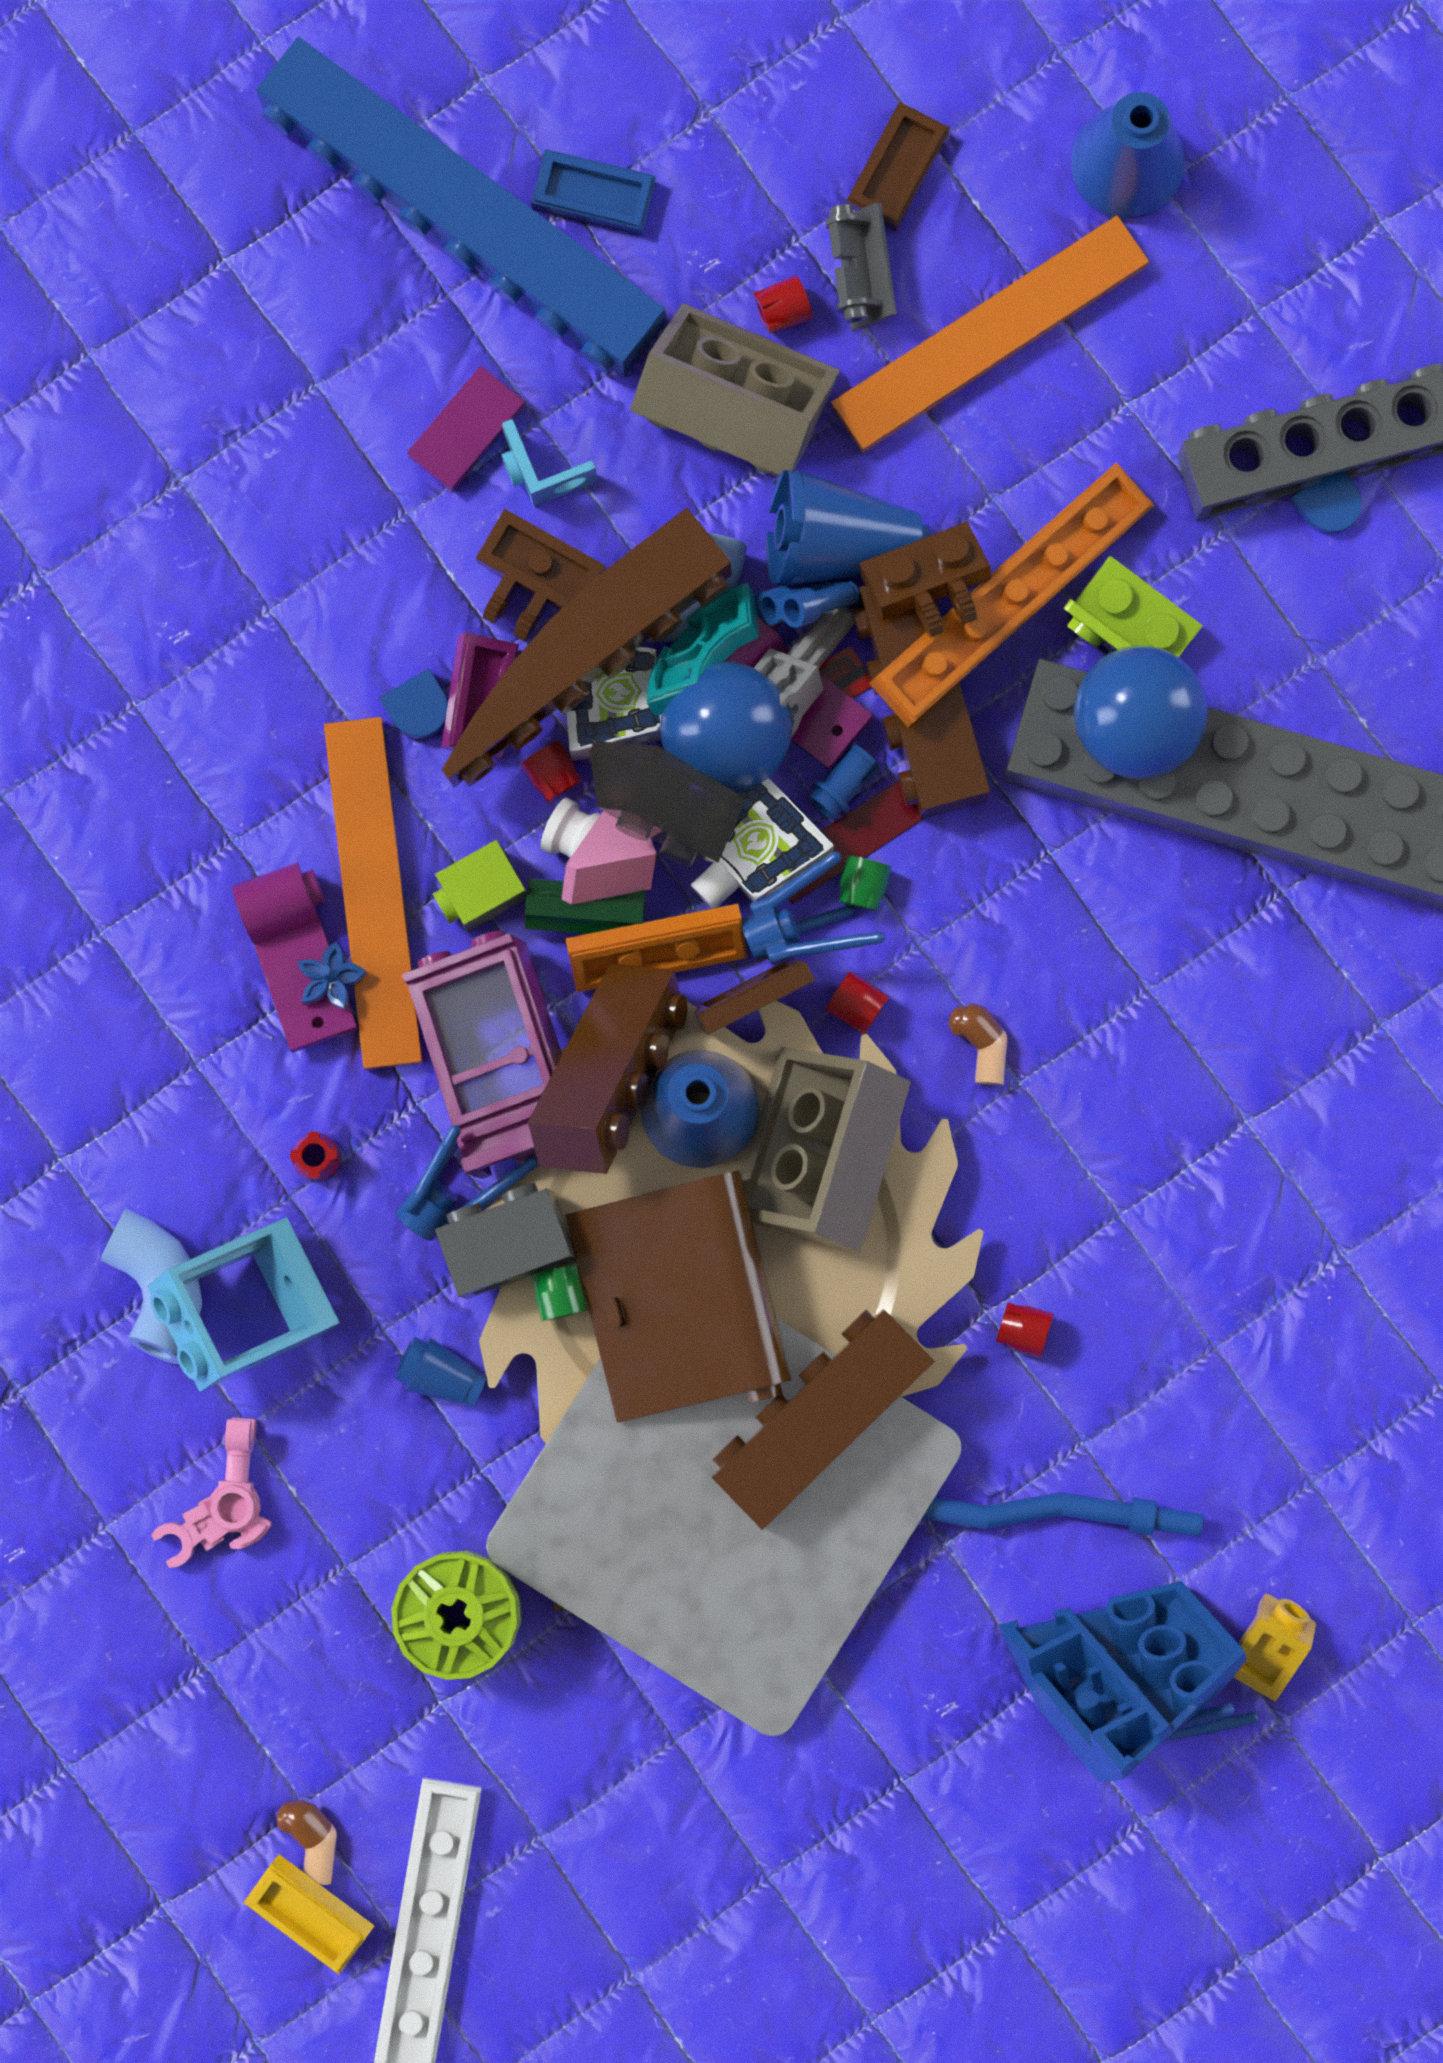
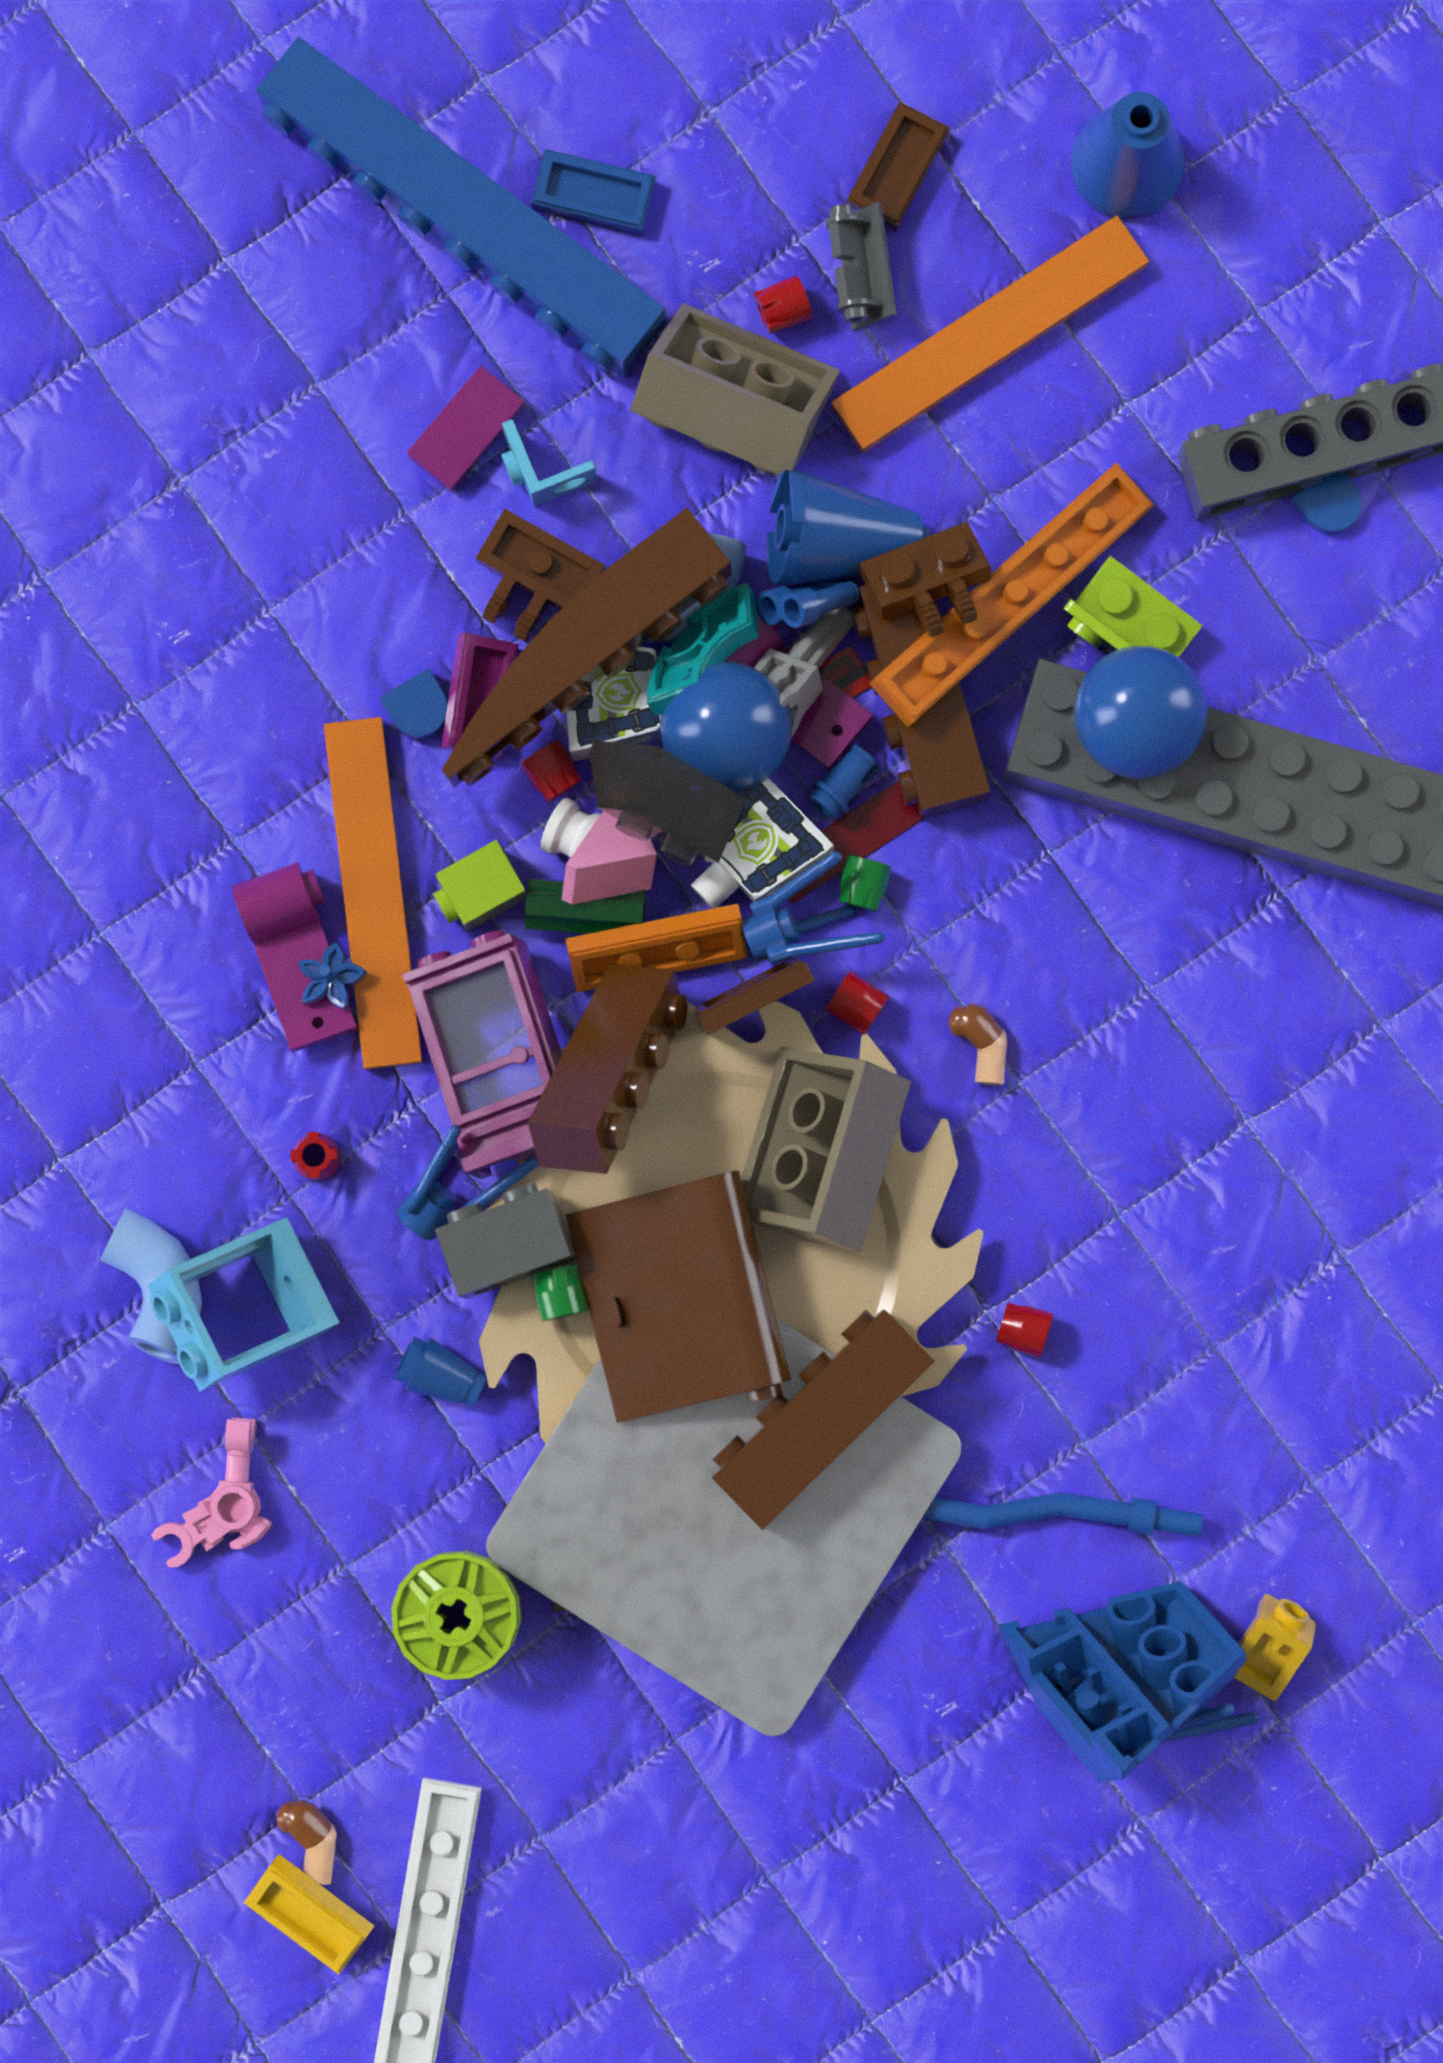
blue cone [641,1050,759,1169] -> none

